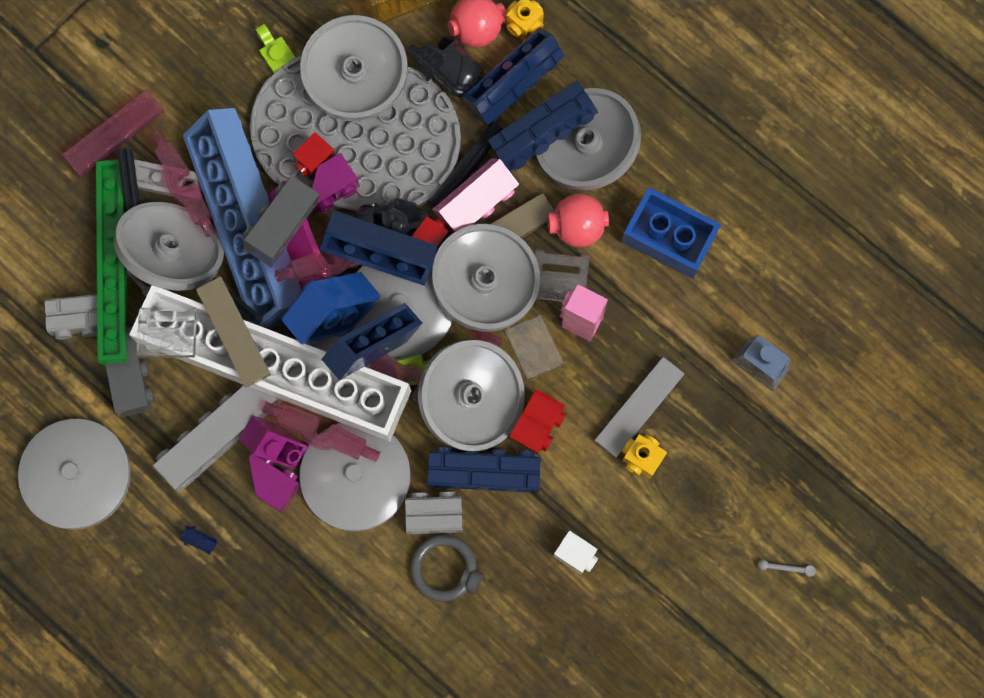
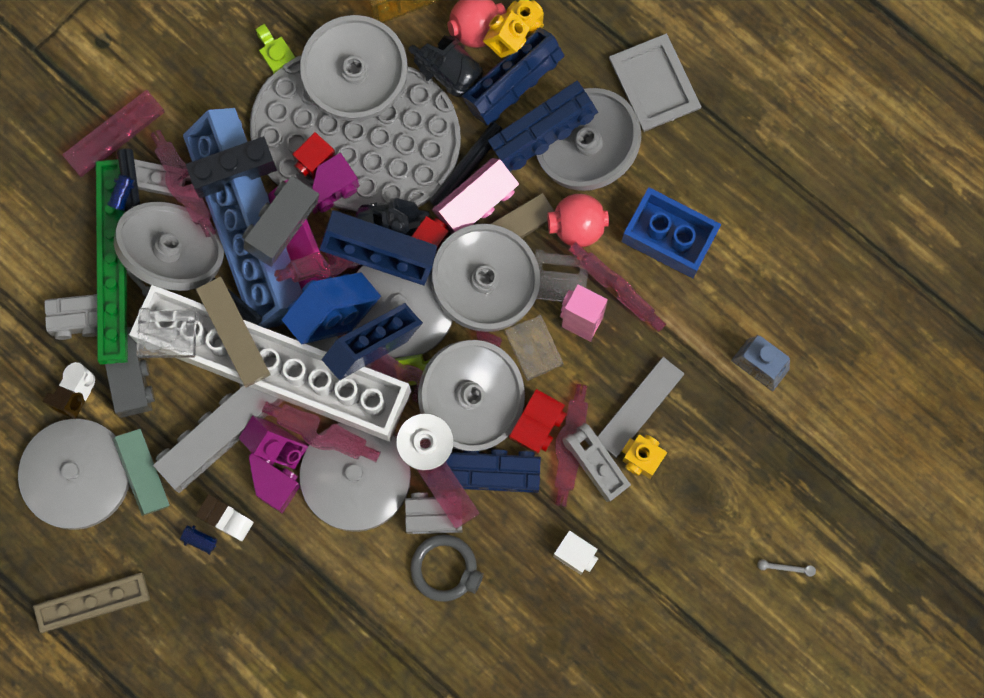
none -> dark tan tile [33,573,150,633]
none -> leg [42,362,95,419]
none -> clear blue pin [107,174,135,211]
none -> sand green tile [113,429,170,516]
none -> black arch [186,136,277,198]
none -> leg [196,494,254,541]
none -> clear pink plate [395,433,480,530]
none -> white dish [397,414,453,470]
none -> yellow brick [483,11,530,58]
none -> clear pink piece [554,384,588,507]
none -> light grey plate [562,423,631,502]
none -> clear pink piece [568,242,666,332]
none -> light grey piece [609,33,701,132]

